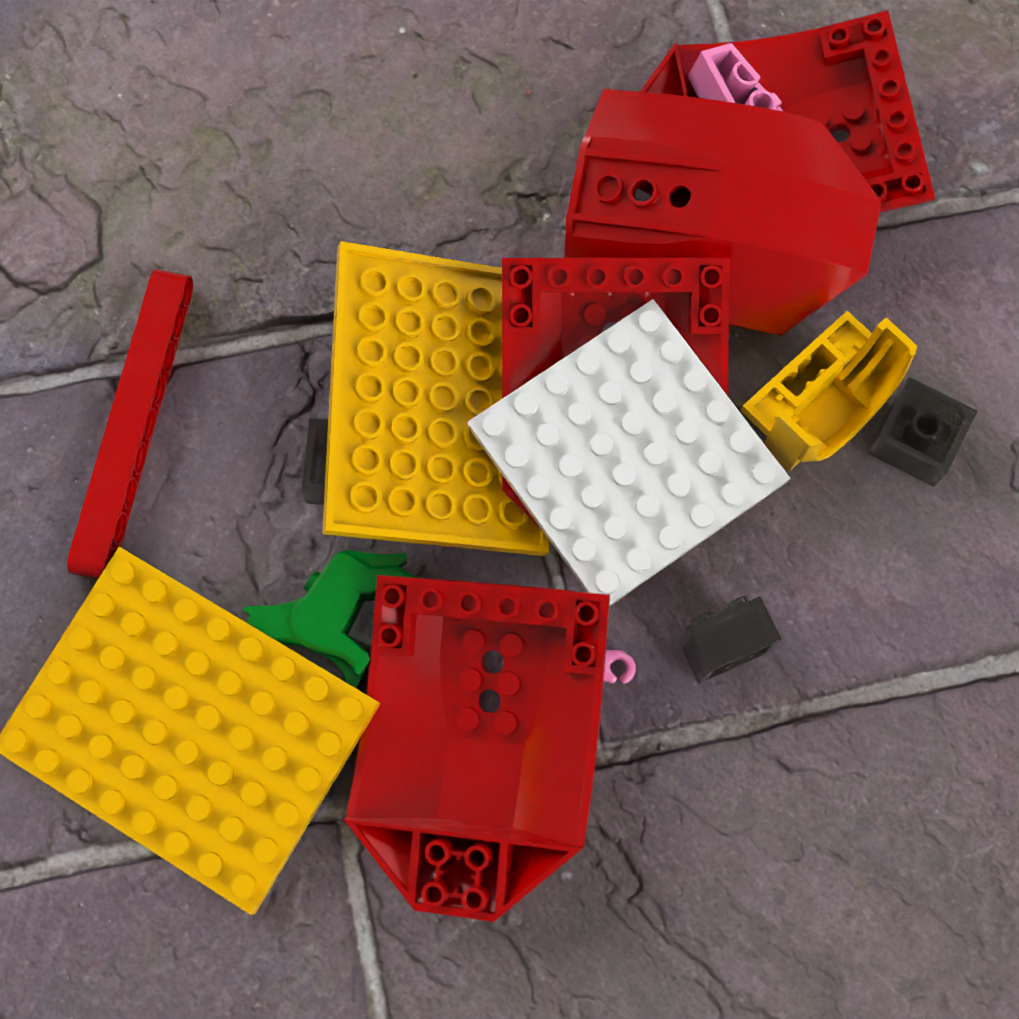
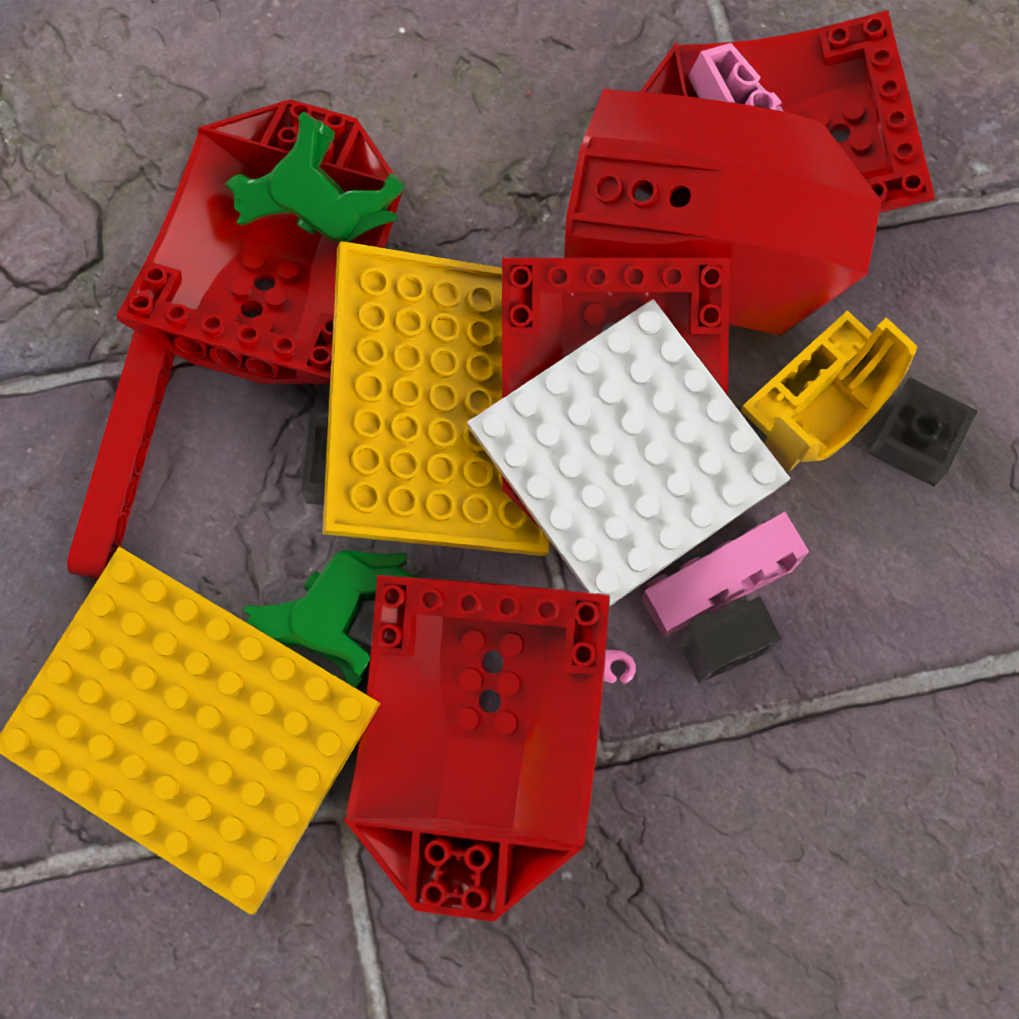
none -> red wedge [116,99,402,384]
none -> green animal [225,112,406,243]
none -> bright pink wedge [641,512,809,638]

